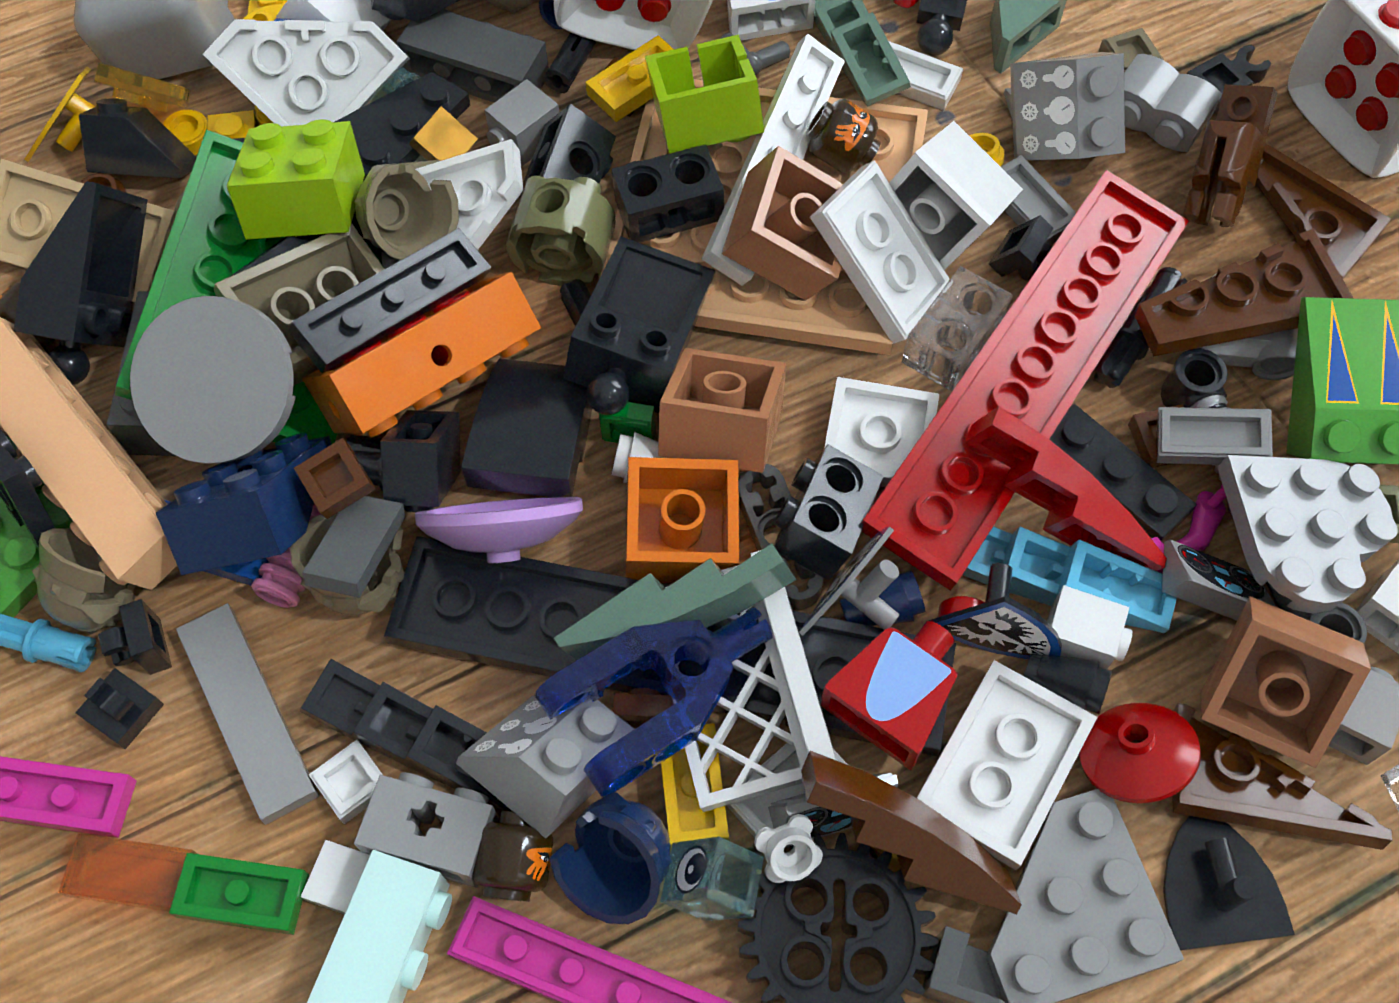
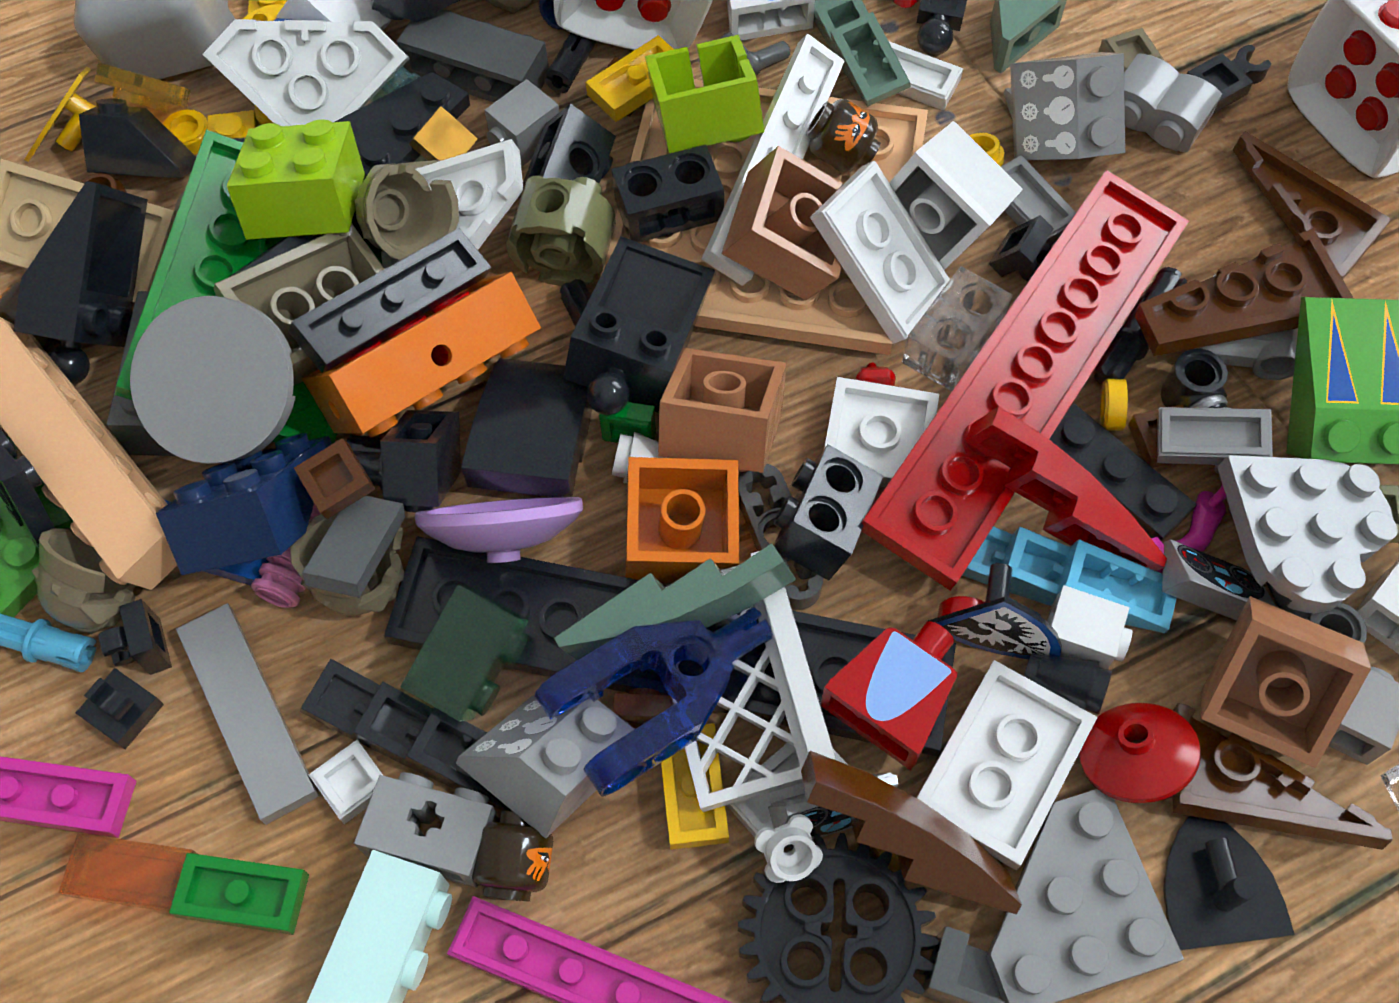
white tile [301,840,370,915] -> none
dark blue helmet [549,792,672,924] -> none
clear light blue brick [660,836,764,921] -> none
light grey shield [799,527,899,636] -> none
dark blue cone [839,570,926,626] -> none
reddish brown plate [1183,84,1277,227] -> none
none -> clear green brick [400,584,529,722]
none -> red rock [855,362,896,386]
none -> yellow tile [1100,379,1128,431]

